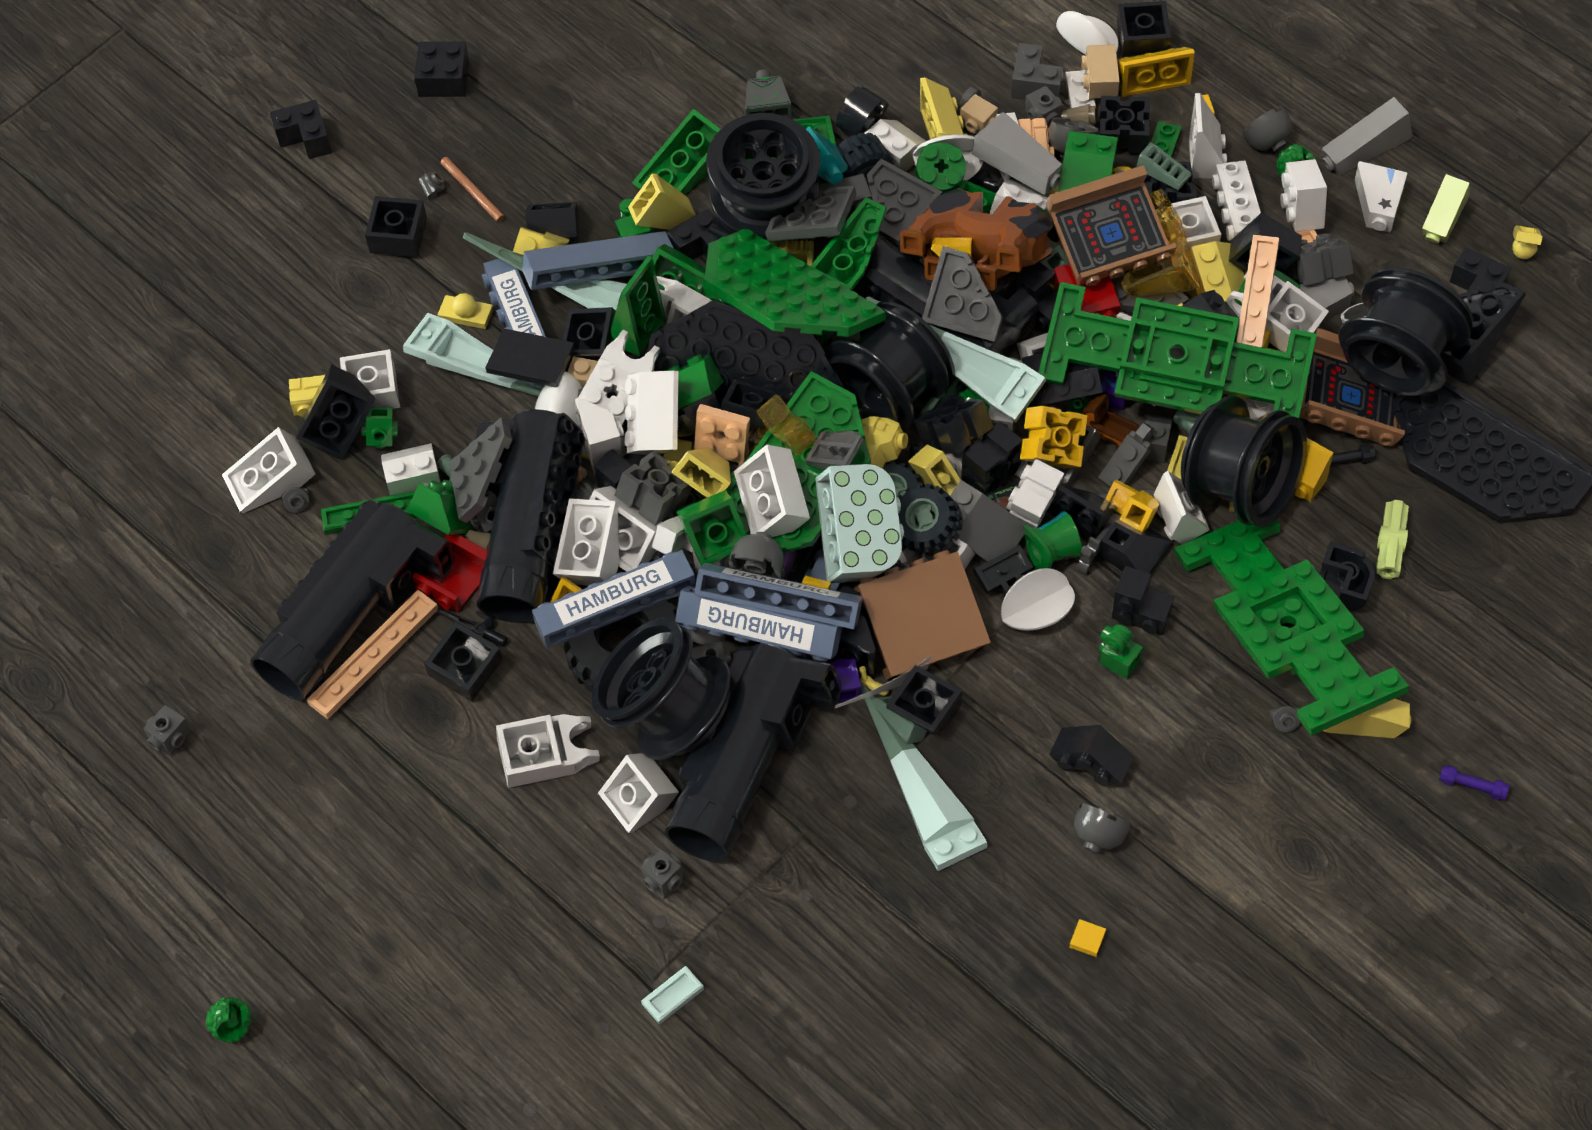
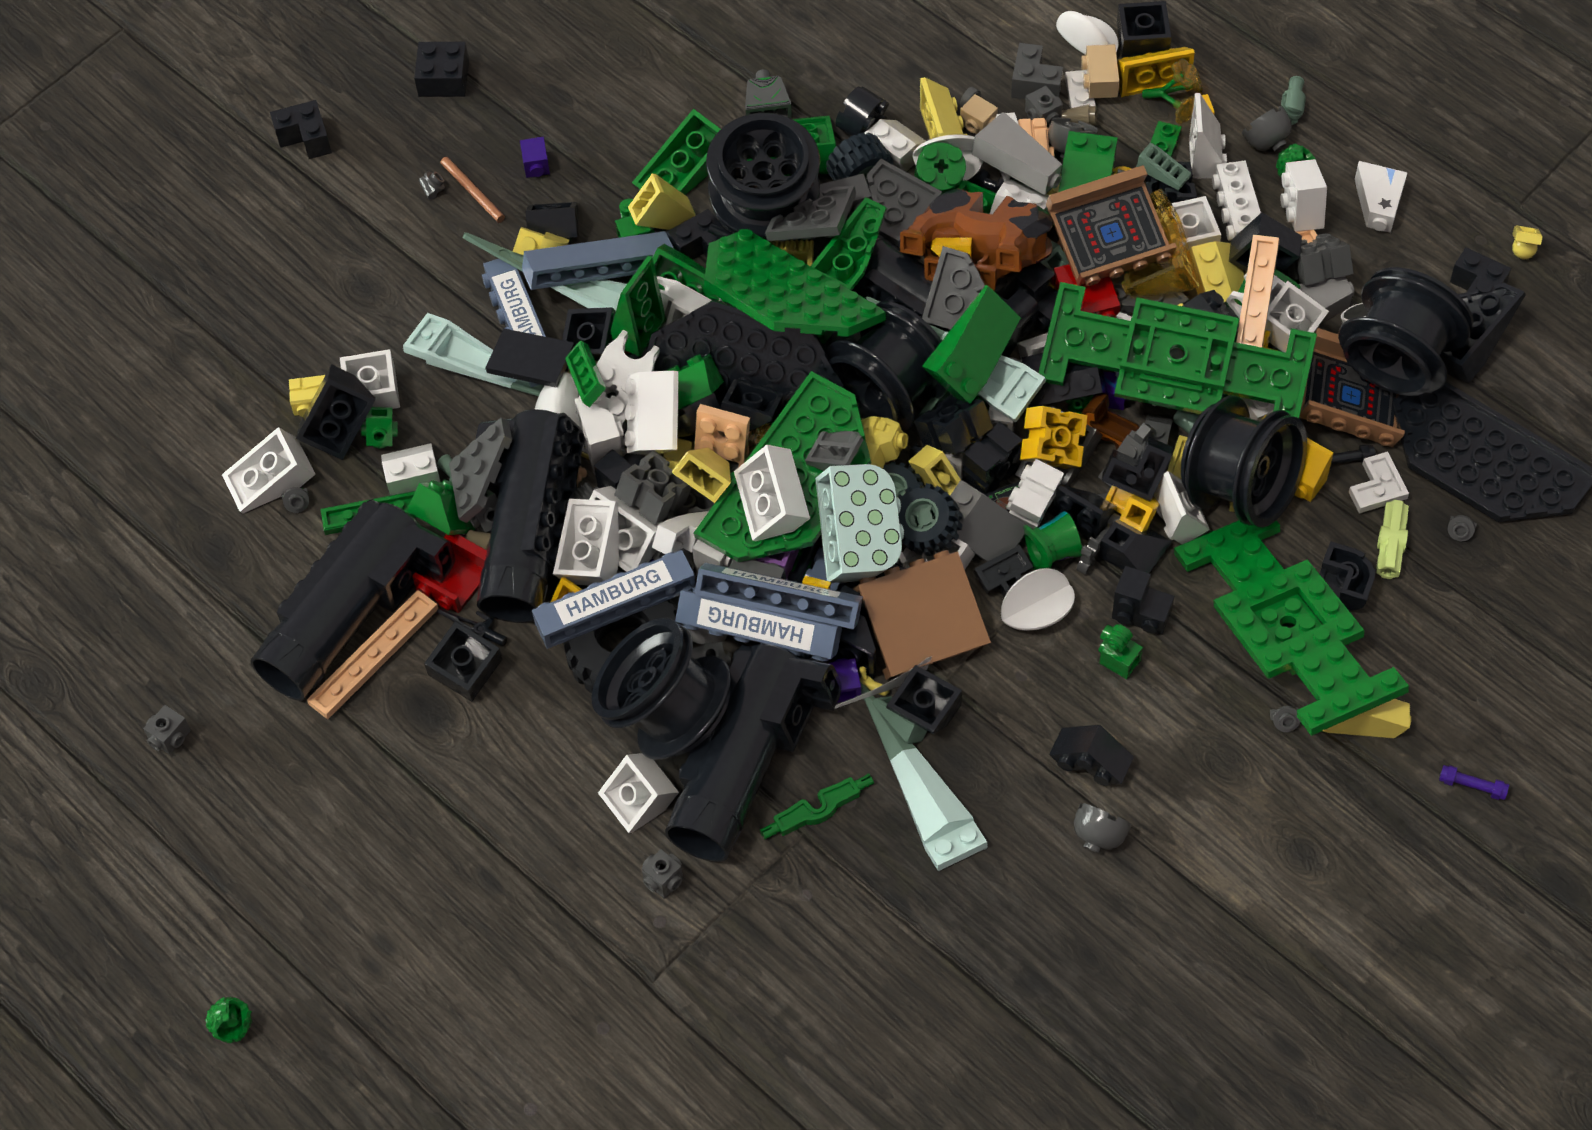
black brick [365,196,427,257] -> none
light yellow tile [438,293,494,330] -> none
white brick [496,714,600,788] -> none
light aqua tile [641,966,704,1025] -> none
green slope [676,490,747,566] -> none
dark grey cylinder [728,532,784,578] -> none
clear yellow slope [756,395,817,455] -> none
teal torso [806,126,848,184] -> none
yellow tile [1069,919,1106,957] -> none
black brick [1099,96,1150,154] -> none
light grey slope [1322,97,1413,176] -> none
yellowish green slope [1422,174,1470,244] -> none
none -> dark purple brick [520,137,550,178]
none -> green tile [565,340,606,408]
none -> green piece [760,773,874,840]
none -> green slope [922,285,1021,404]
none -> black brick [1102,436,1173,501]
none -> clear yellow plant [1142,59,1203,124]
none -> sand green arm [1281,76,1306,125]
none -> white plate [1349,452,1409,513]
none -> dark grey plate [1448,515,1477,541]

